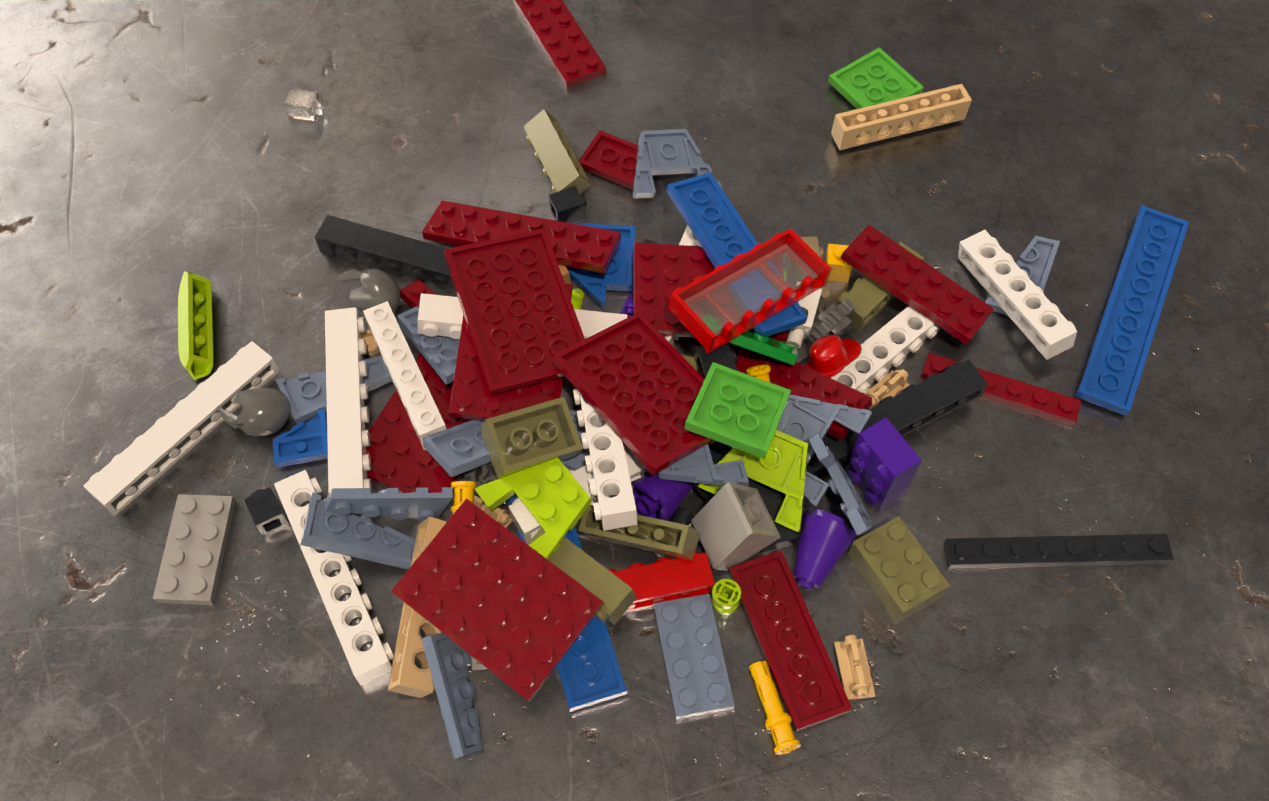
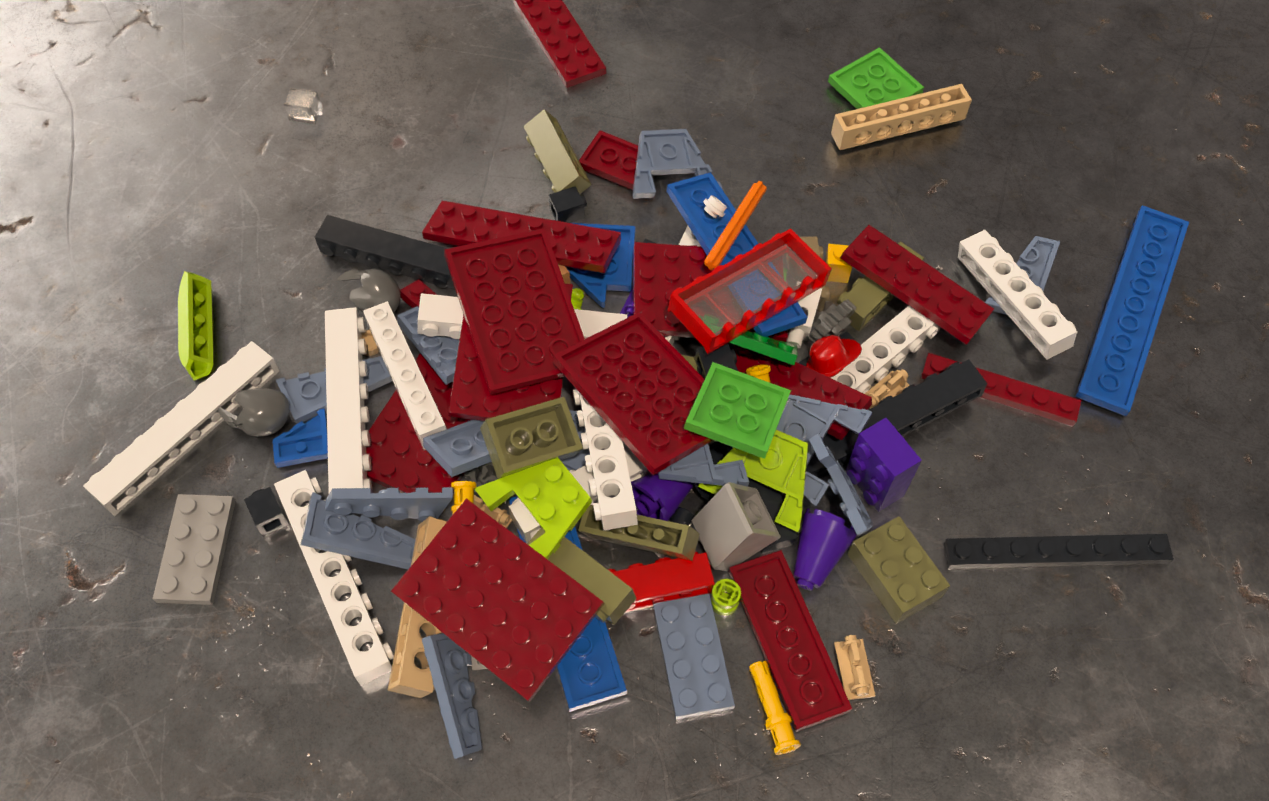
none -> white plate [703,195,727,218]
none -> orange axle [704,181,767,270]

